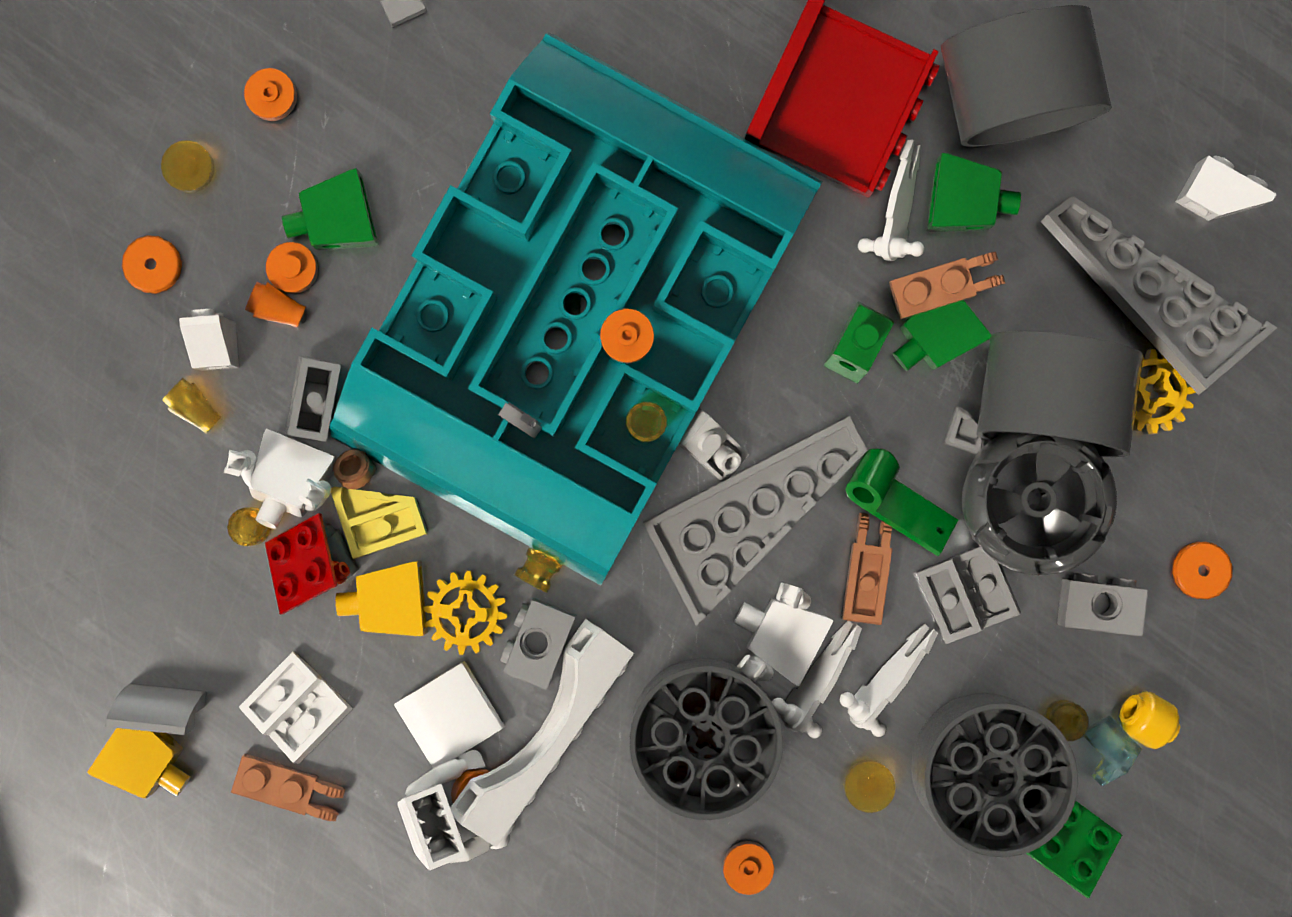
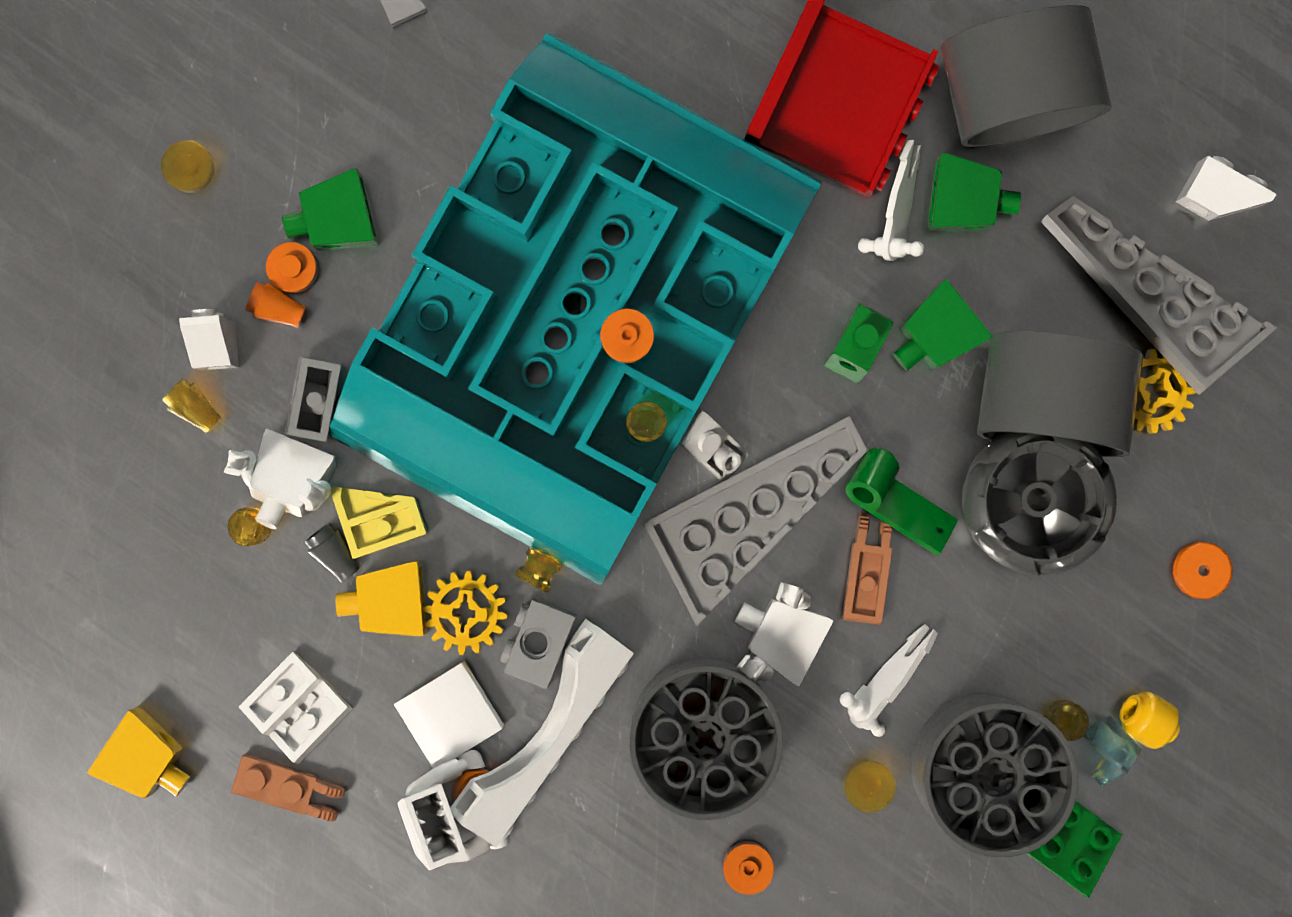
light grey slope [105,684,206,735] -> none
orange piece [122,235,182,294] -> none
orange wheel [244,68,297,121] -> none
red hinge [265,513,350,615] -> none
nougat tile [333,449,376,489] -> none
light grey tile [498,402,542,439] -> none
white piece [772,621,862,738] -> none
nougat hinge [889,251,1005,319] -> none
light grey slope [916,546,1021,644] -> none
light grey tile [943,407,984,454] -> none
light grey brick [1057,573,1148,637] -> none

